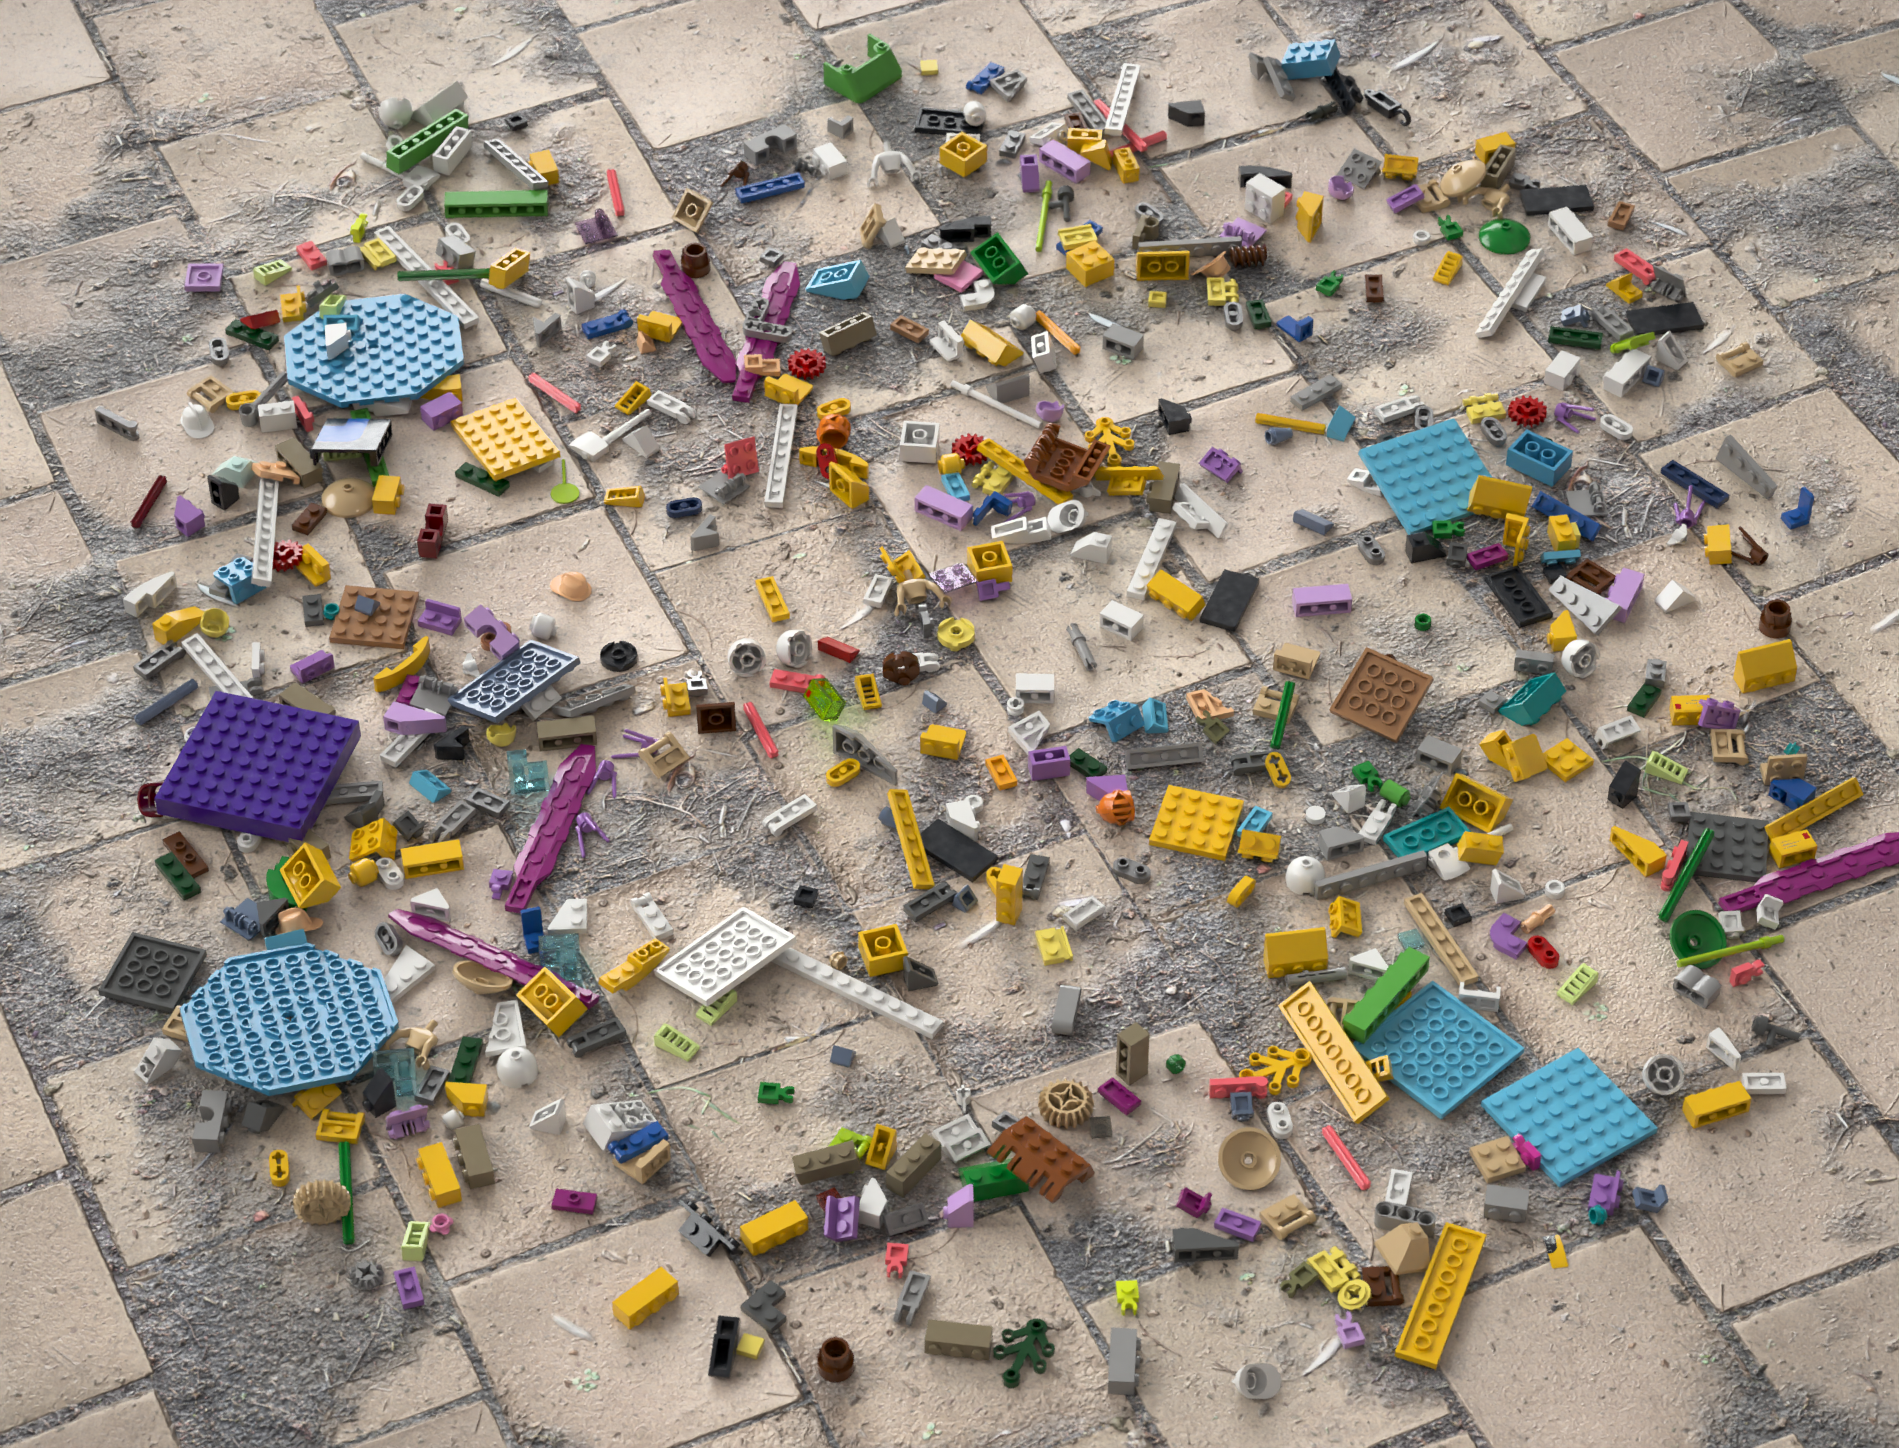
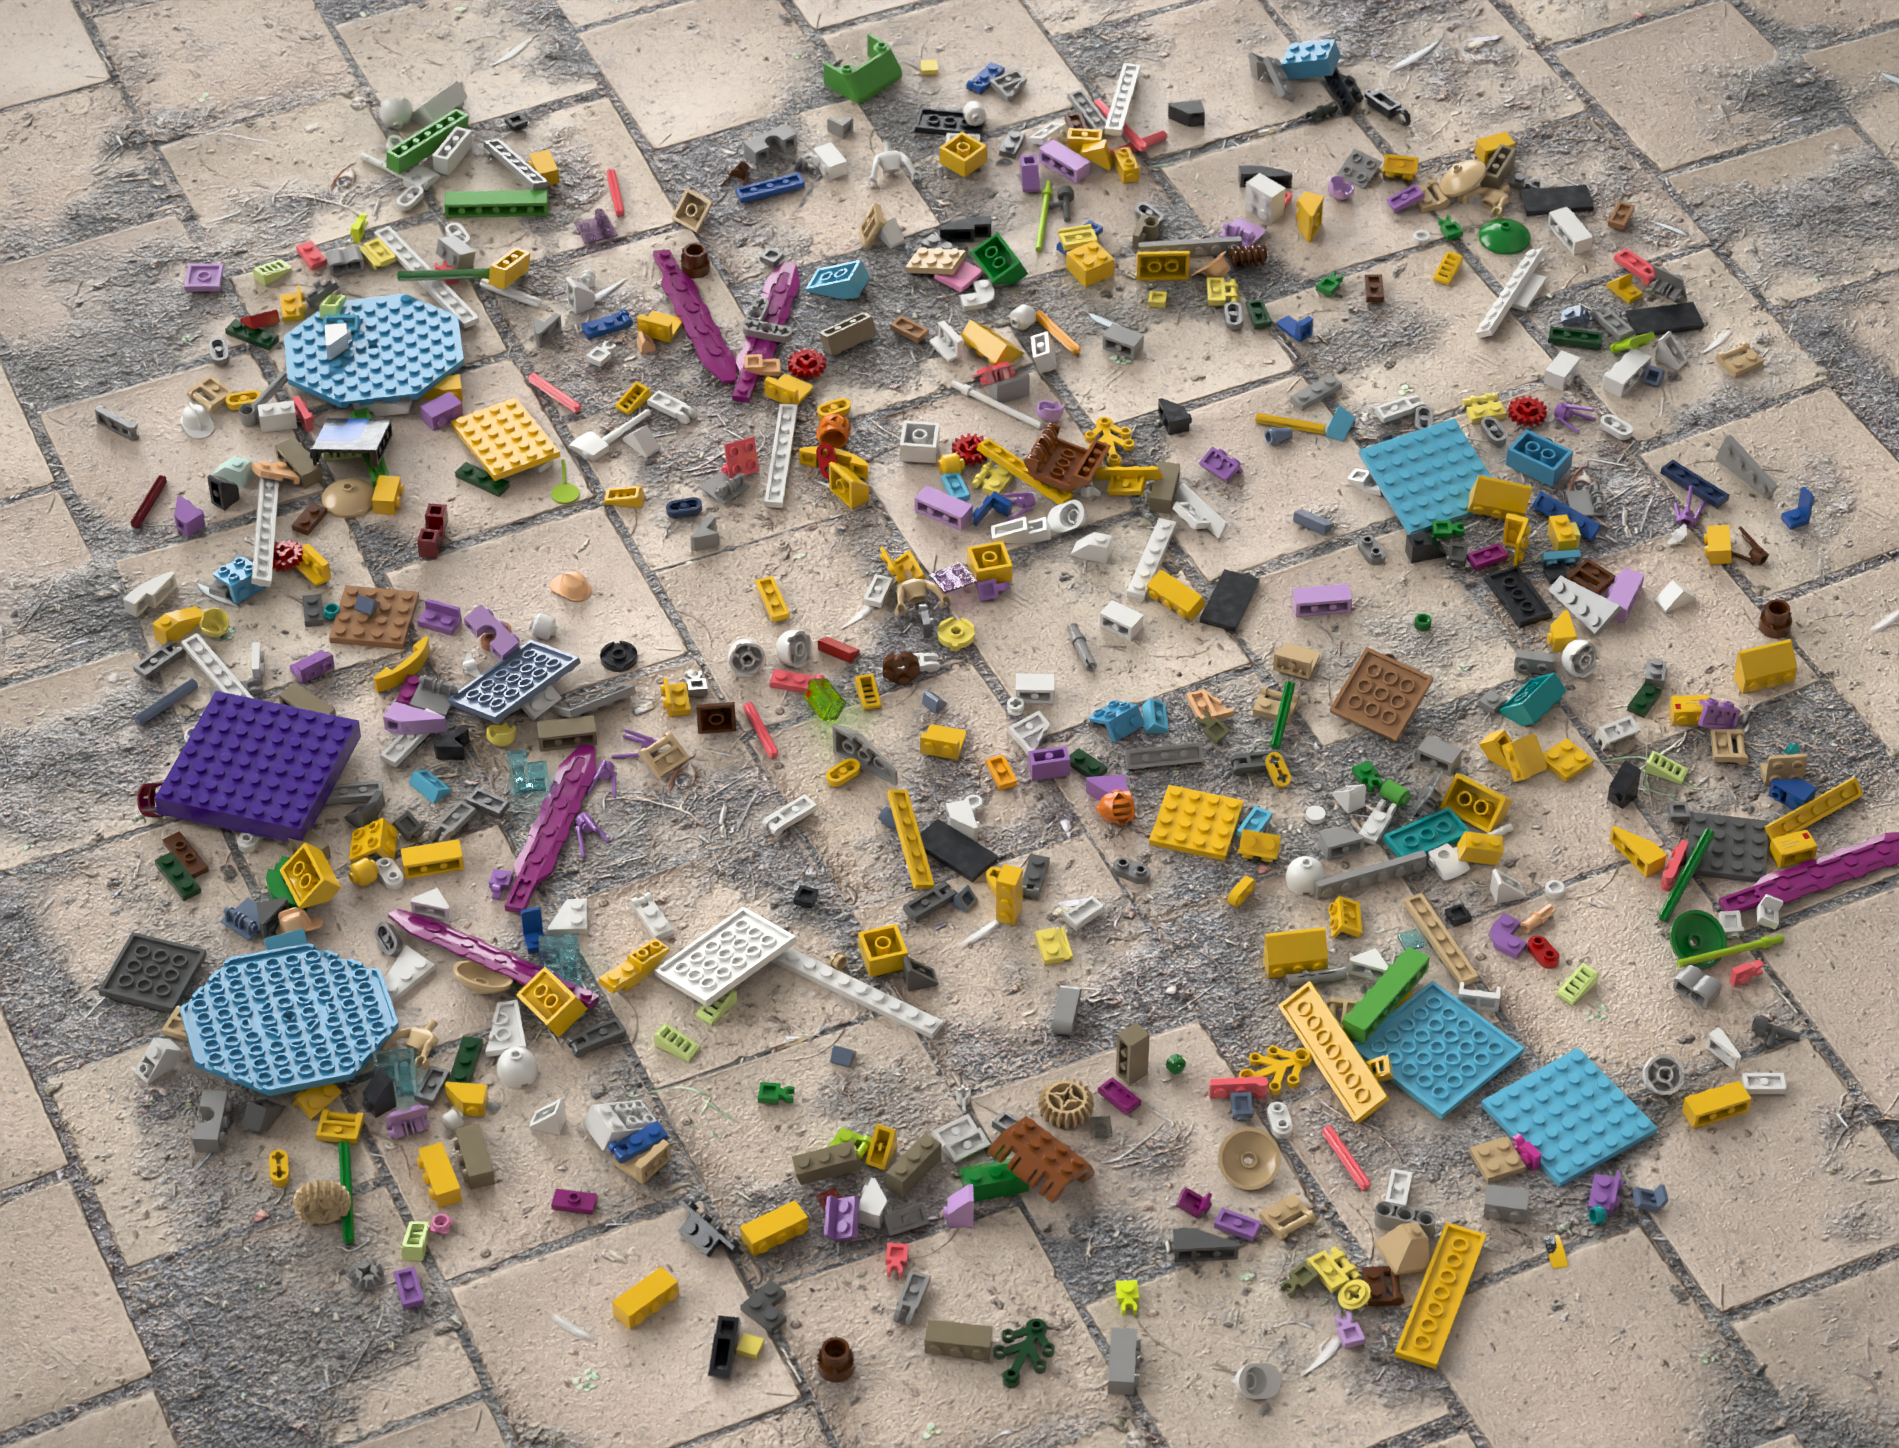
none -> coral hinge [972,361,1016,386]

